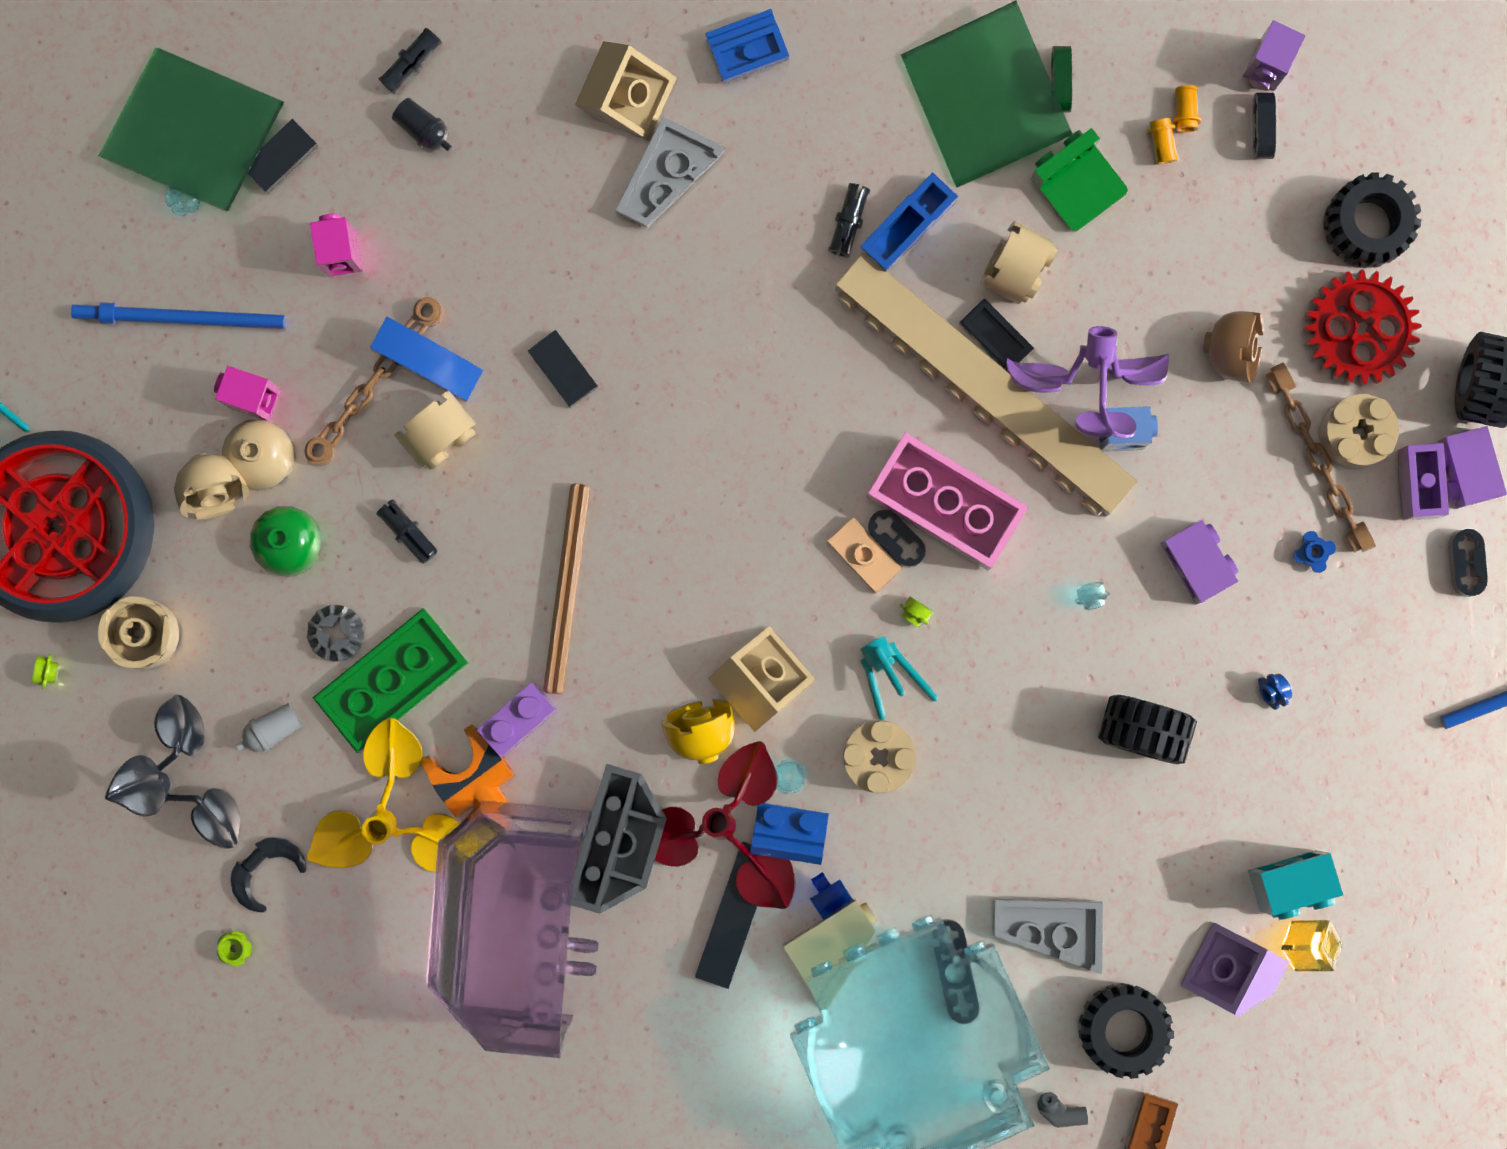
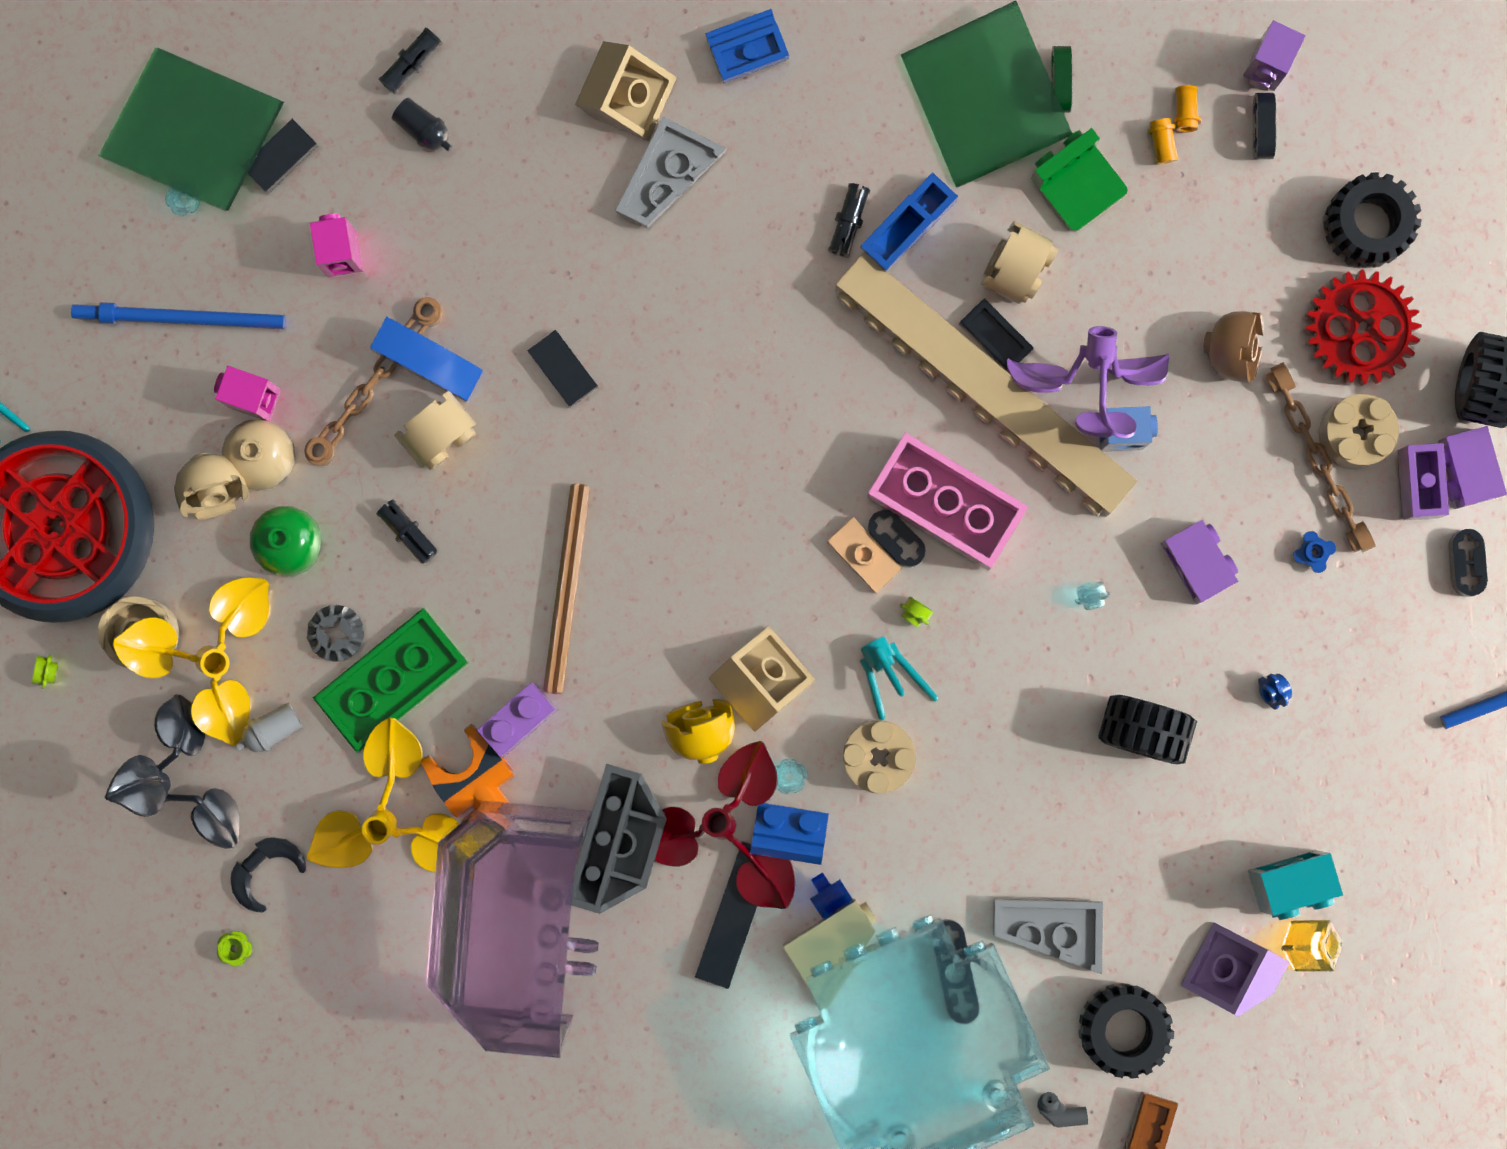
none -> yellow plant [113,577,269,746]

